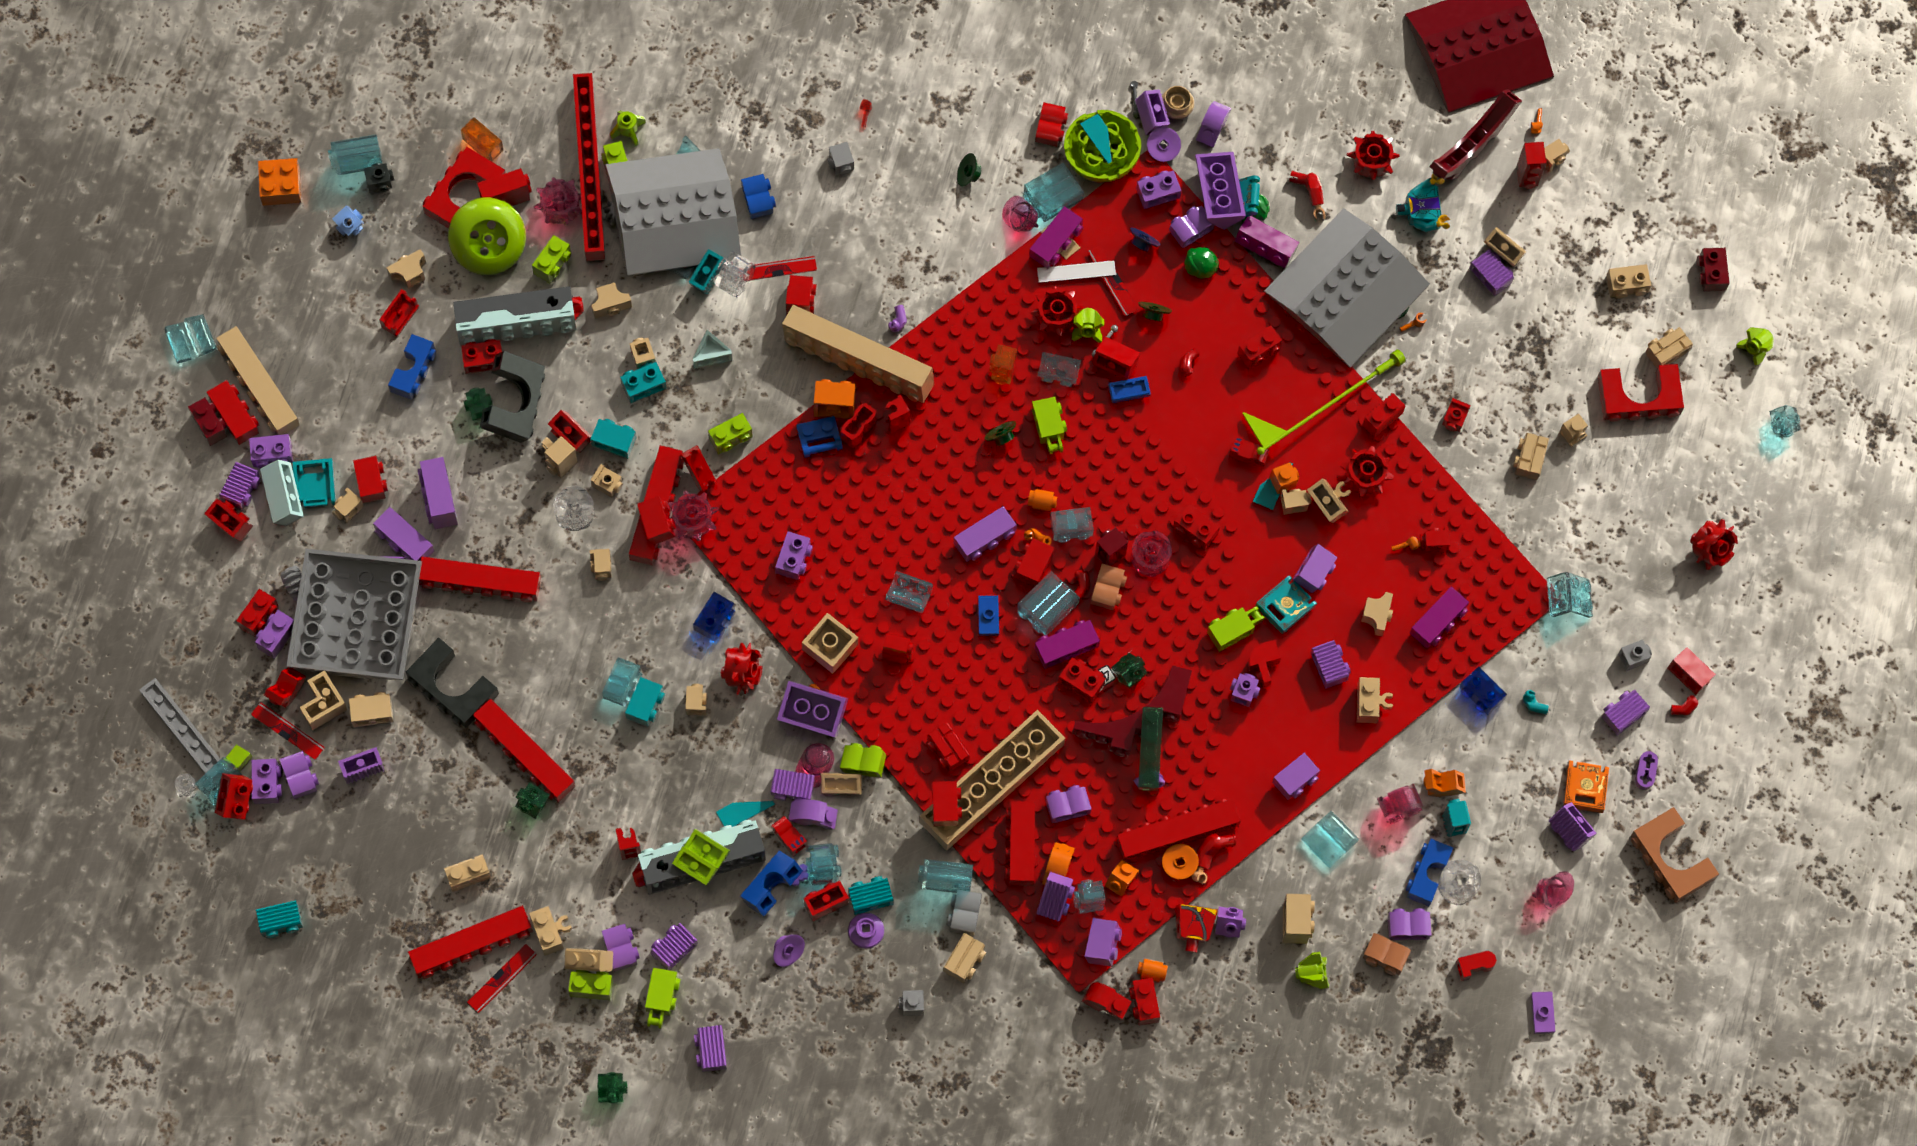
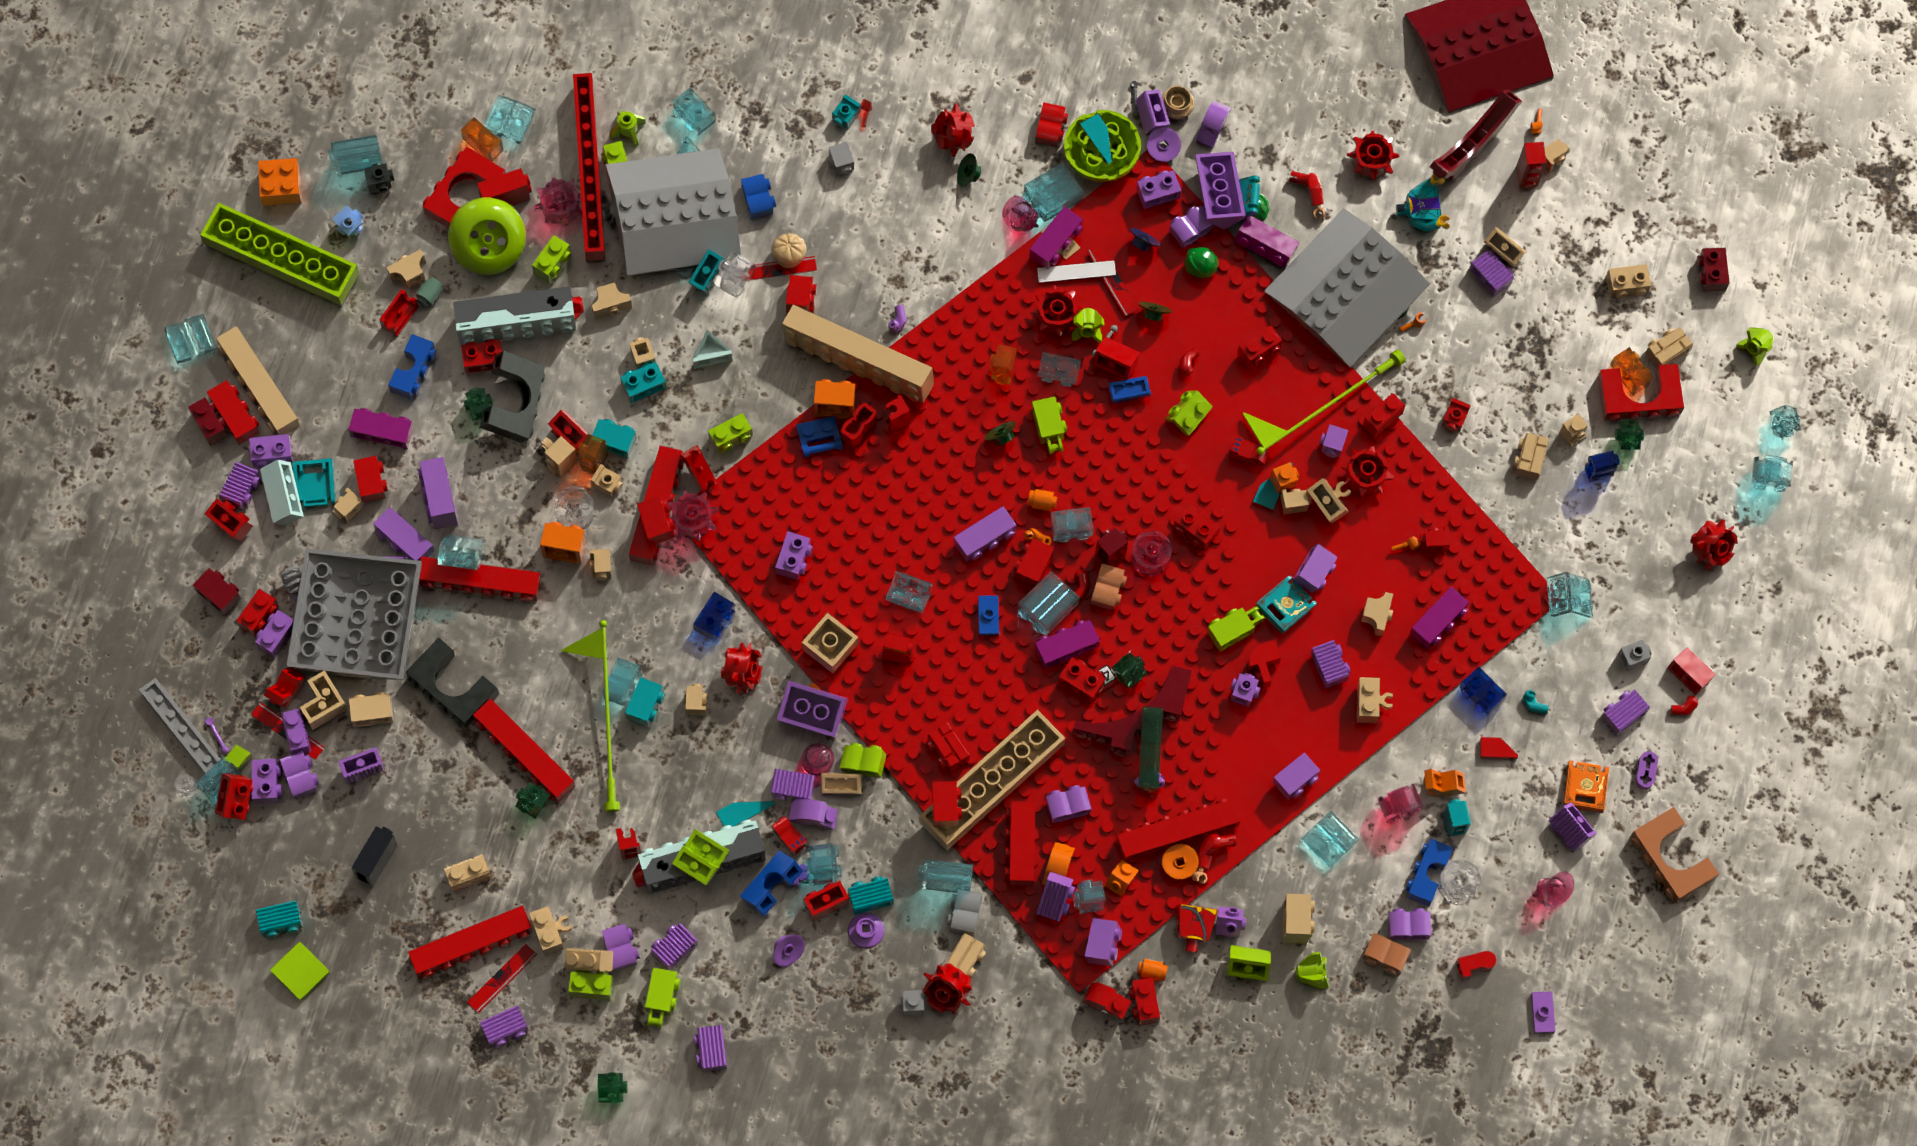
none -> dark red brick [193,568,241,616]
none -> lime brick [200,202,360,306]
none -> medium lavender hinge [205,718,229,754]
none -> lime slope [270,941,329,1000]
none -> medium lavender brick [281,709,312,755]
none -> magenta brick [348,408,414,449]
none -> black brick [351,826,398,887]
none -> sand green brick [415,277,443,307]
none -> clear light blue brick [437,534,486,570]
none -> medium lavender brick [480,1005,529,1048]
none -> clear light blue slope [483,95,536,144]
none -> orange brick [540,522,587,565]
none -> lime piece [561,620,620,812]
none -> clear orange brick [577,434,608,474]
none -> clear light blue brick [673,87,716,136]
none -> tan piece [772,233,807,268]
none -> teal brick [832,94,861,129]
none -> red brick [922,963,972,1014]
none -> red brick [931,103,975,157]
none -> lime bracket [1166,391,1213,435]
none -> lime brick [1227,945,1271,981]
none -> medium lavender brick [1319,424,1348,458]
none -> red tile [1480,737,1518,759]
none -> clear blue brick [1585,450,1620,482]
none -> clear orange brick [1610,347,1652,396]
none -> clear green brick [1615,420,1644,450]
none -> clear light blue brick [1751,456,1793,492]

